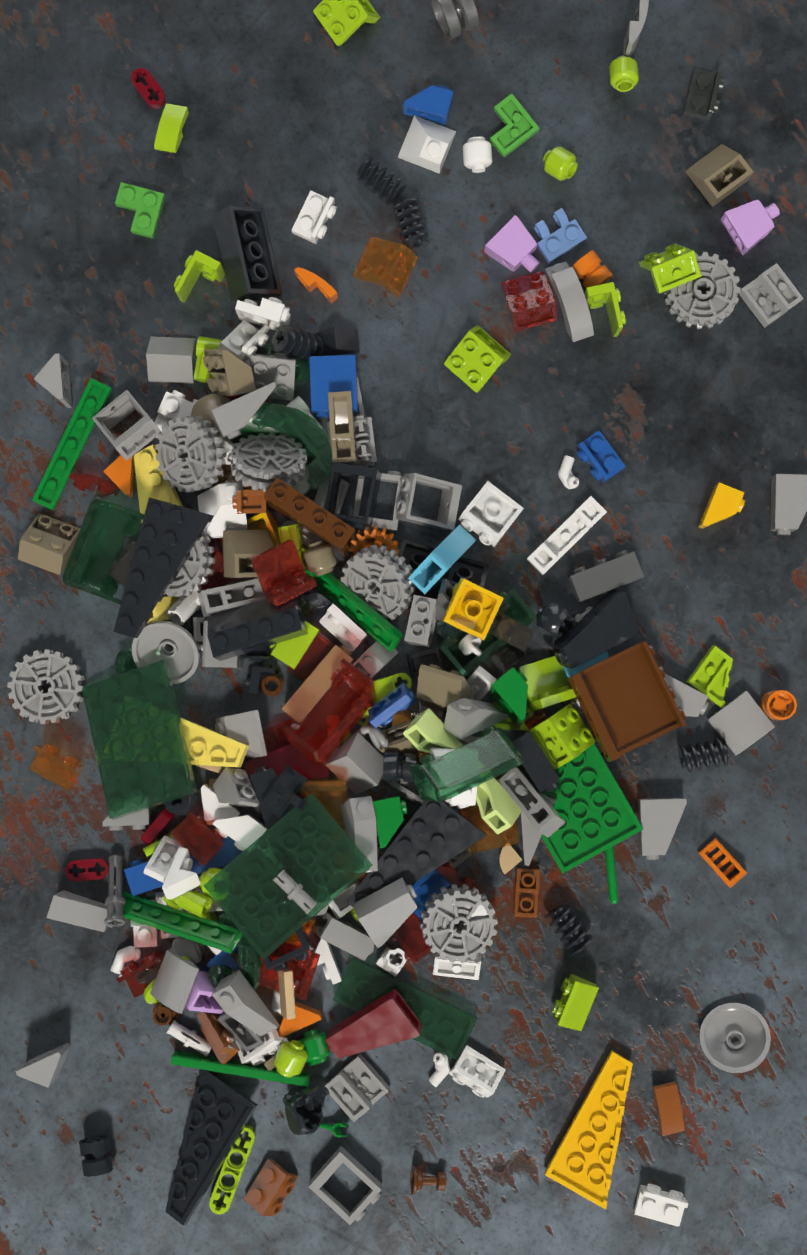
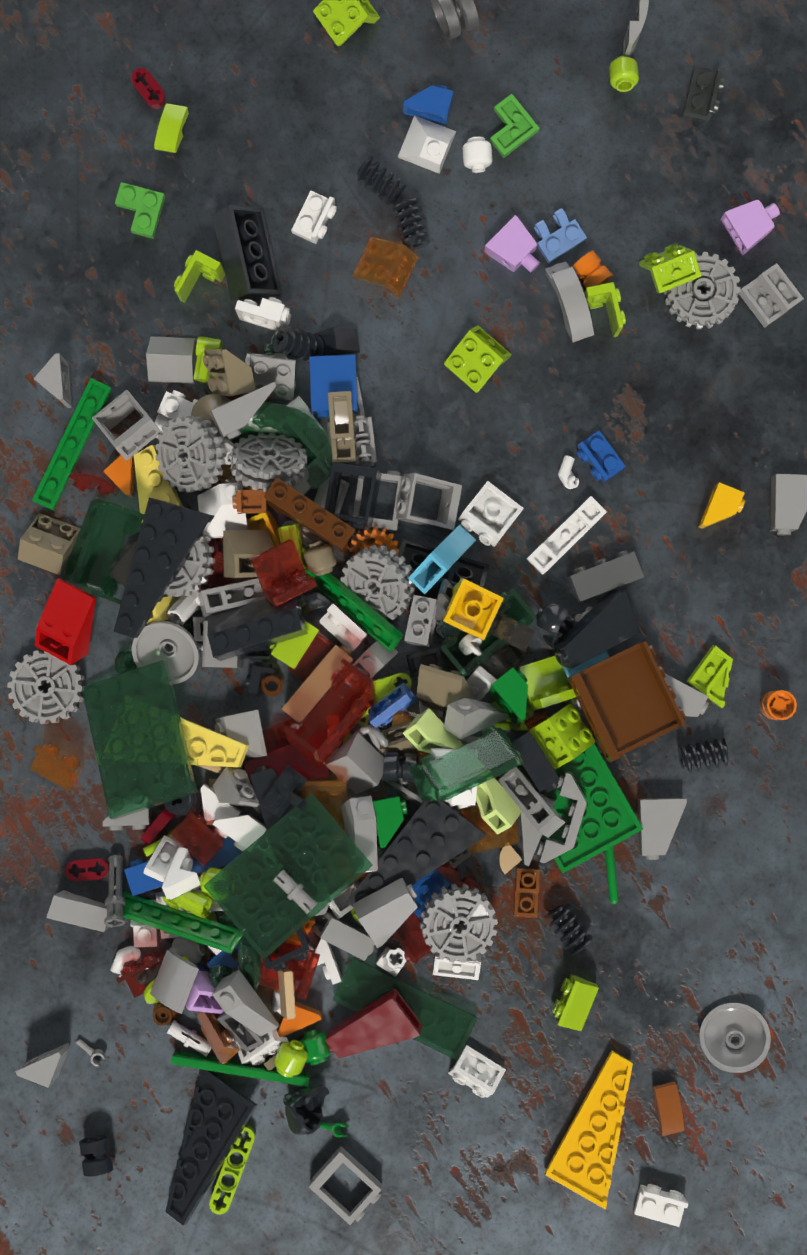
white bracket [218,320,270,361] -> none
dark orange bracket [244,1159,298,1216] -> none
orange slope [294,267,338,304] -> none
clear green tile [295,359,310,382] -> none
light grey slope [324,1053,390,1122] -> none
reddish brown piece [410,1165,446,1195] -> none
white arm [428,1052,450,1087] -> none
clear red bracket [501,271,558,332] -> none
lime head [543,146,578,181] -> none
dark tan slope [685,144,753,207] -> none
orange slope [699,838,747,888] -> none
light grey slope [707,691,775,756] -> none
none -> red slope [34,578,96,665]
none -> light grey hand [76,1039,105,1066]
none -> light grey slope [537,771,587,863]

